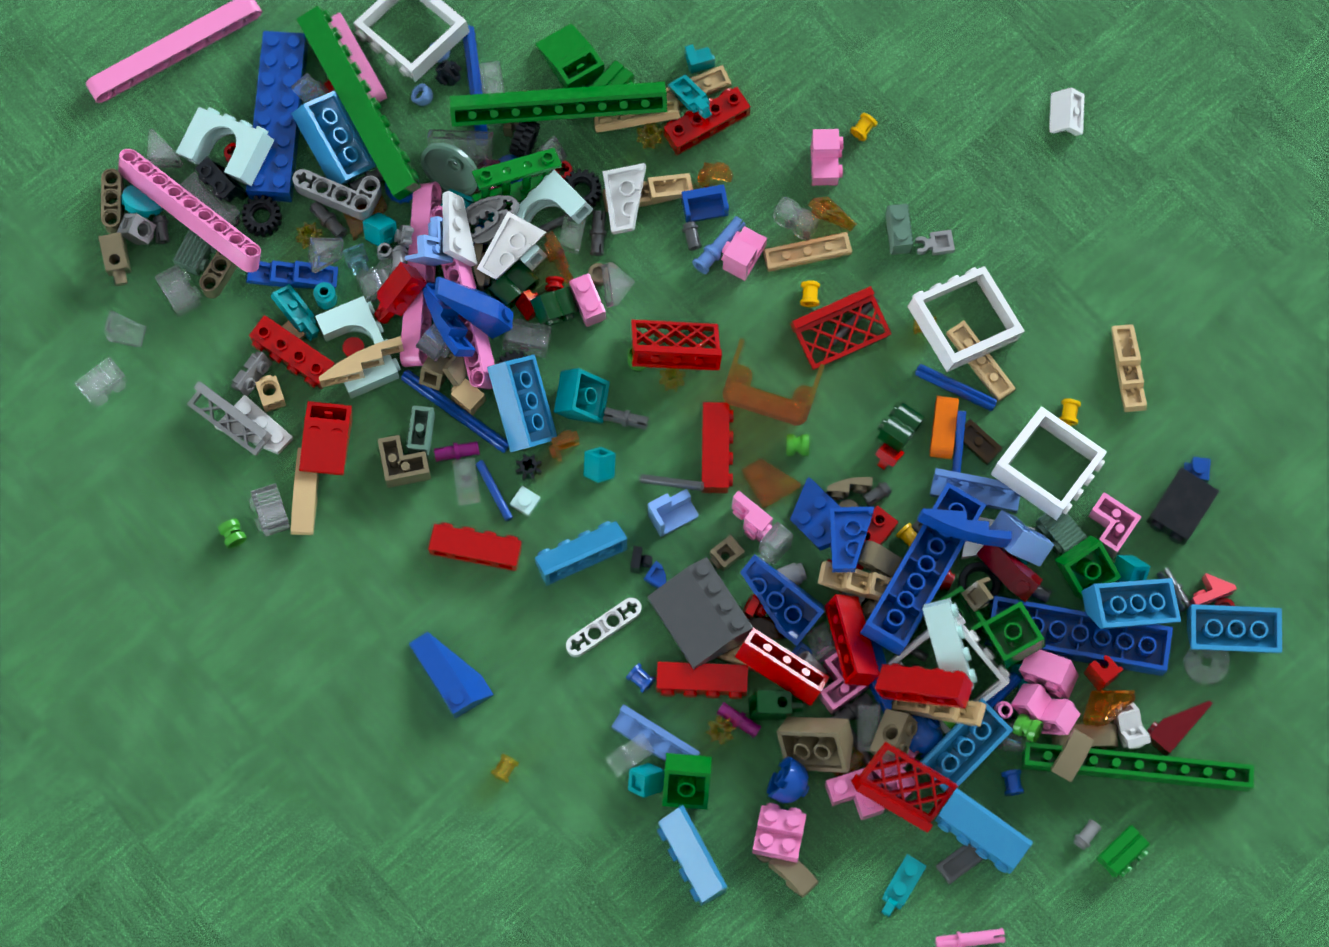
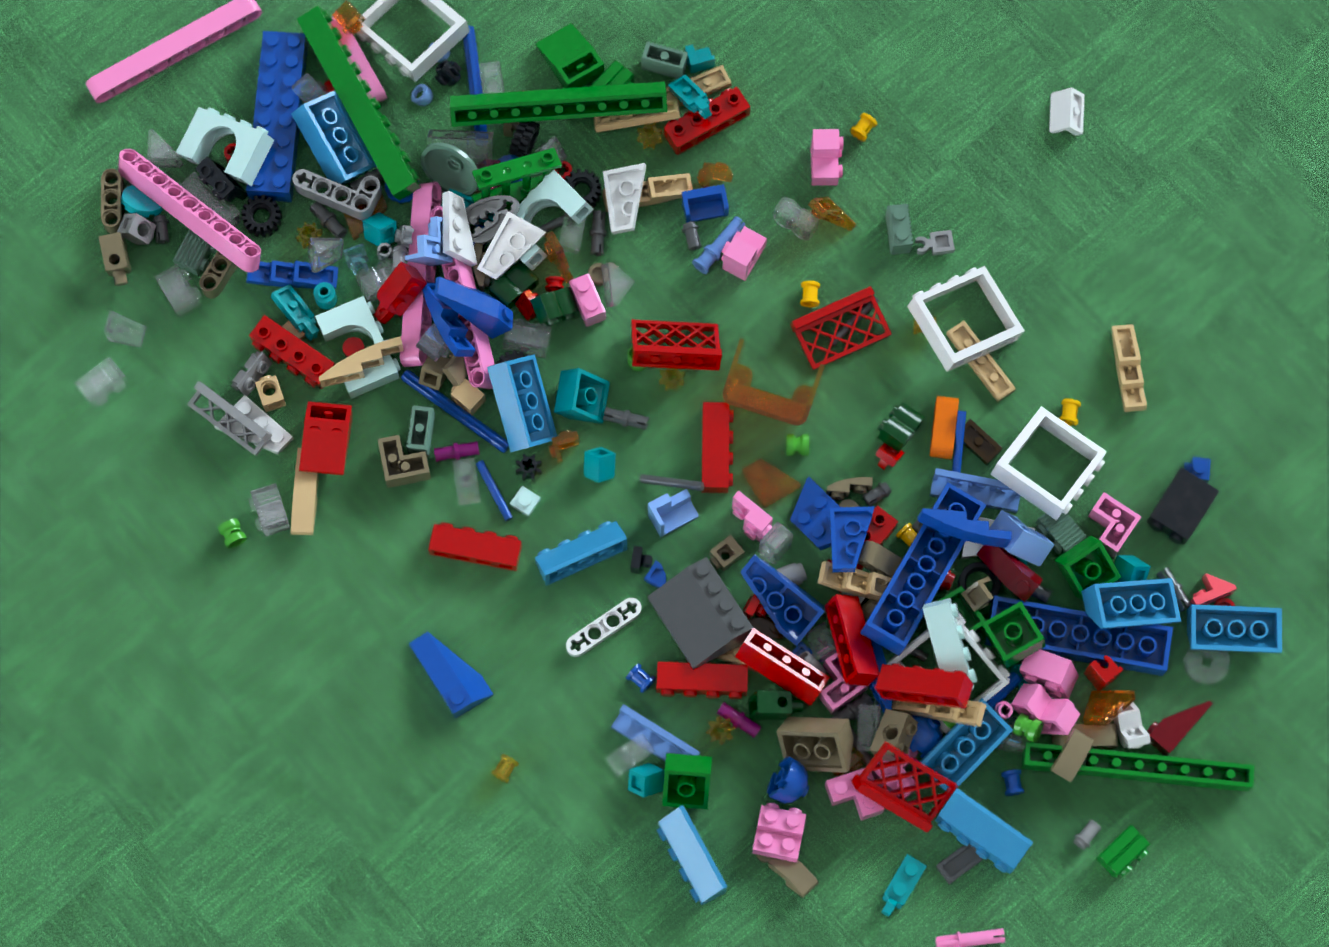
tan tile [763,232,852,272] -> none
blue axle [915,364,997,411] -> none
none -> clear orange bracket [332,0,366,34]
none -> sand green brick [641,41,688,79]

